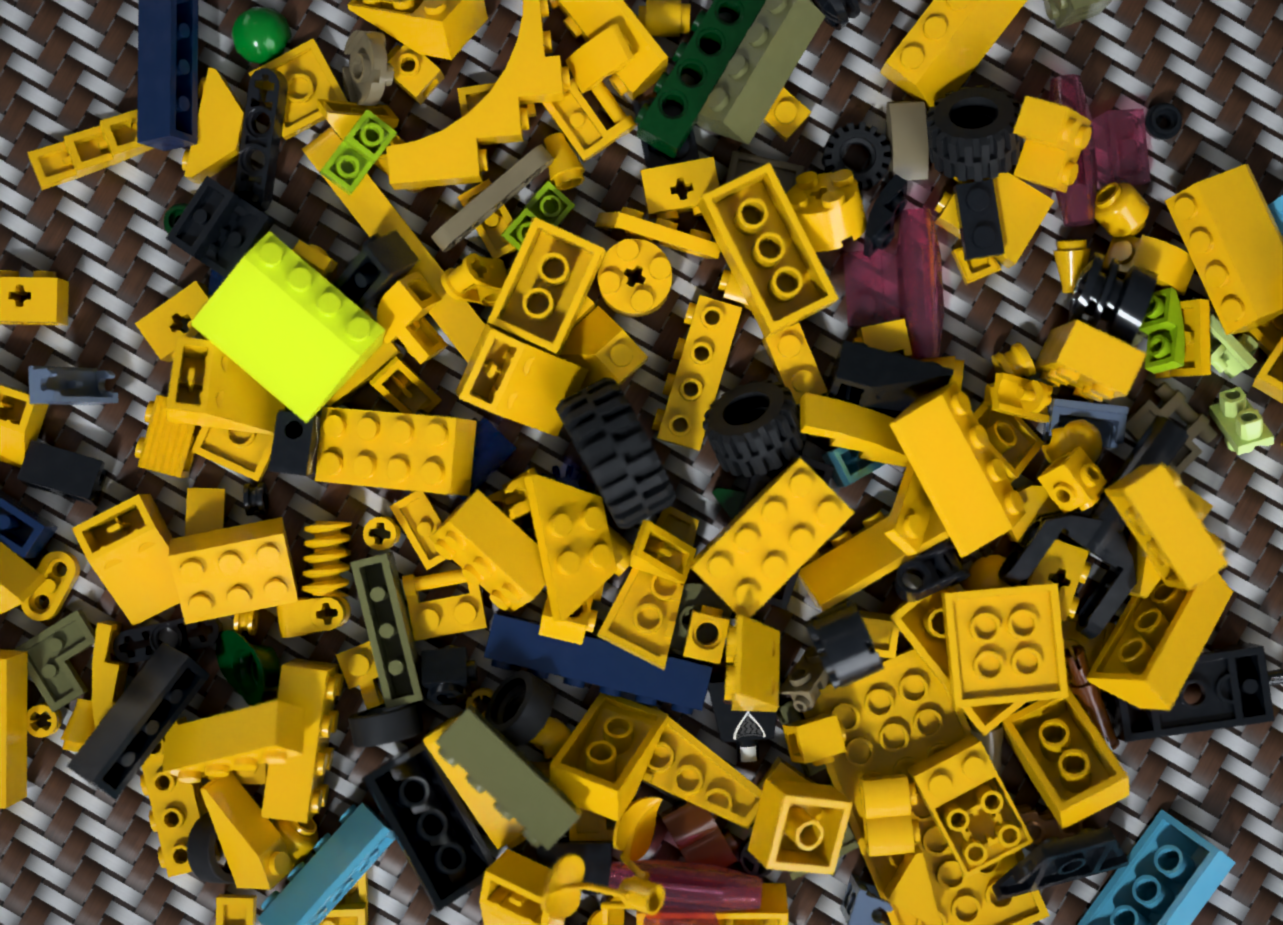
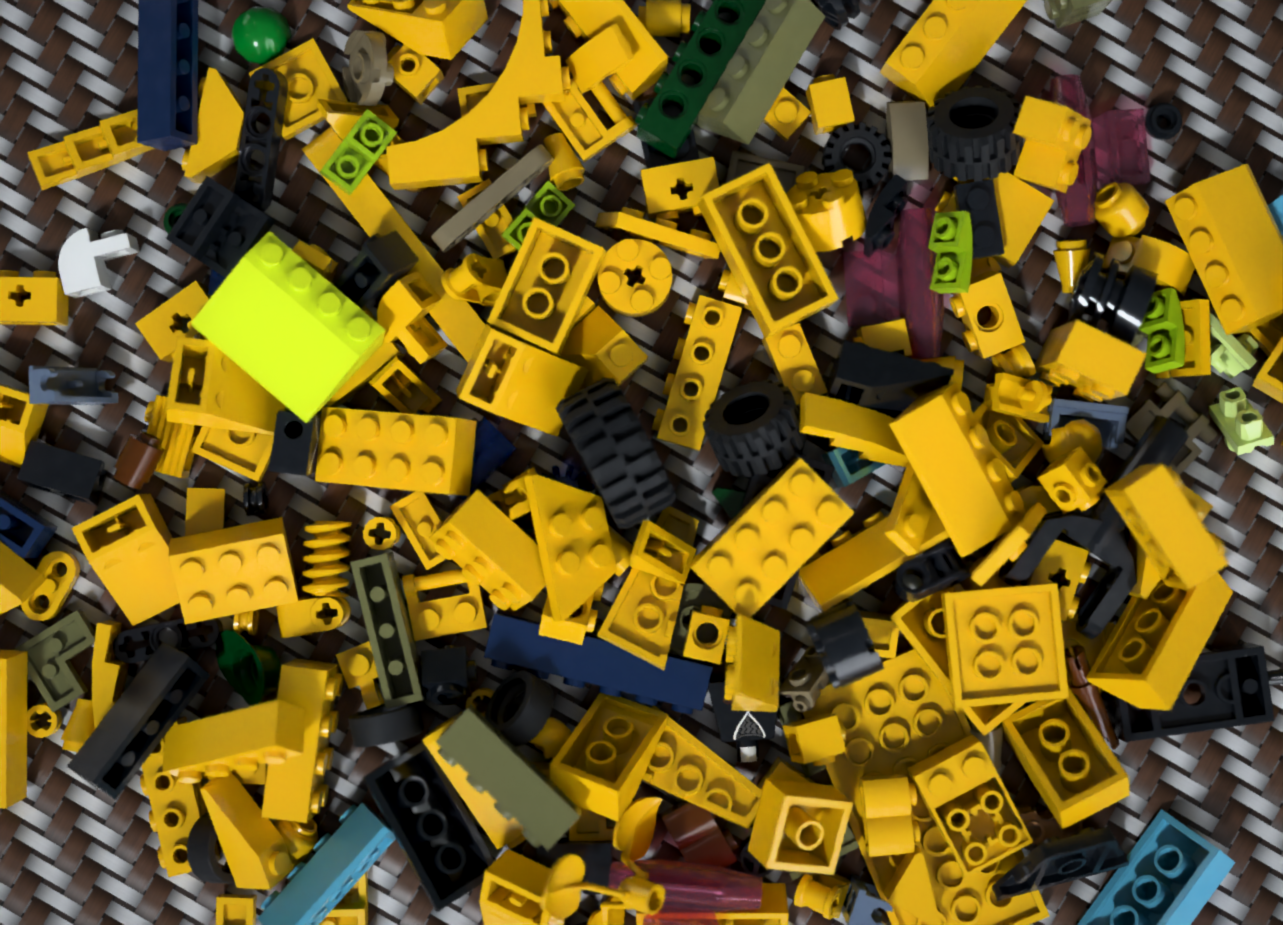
none -> white brick [58,227,140,298]
none -> reddish brown brick [113,431,165,490]
none -> yellow piece [794,873,851,920]
none -> yellow brick [806,74,855,135]
none -> lime slope [928,211,973,294]
none -> yellow brick [949,270,1025,359]
none -> yellow plate [971,502,1048,586]

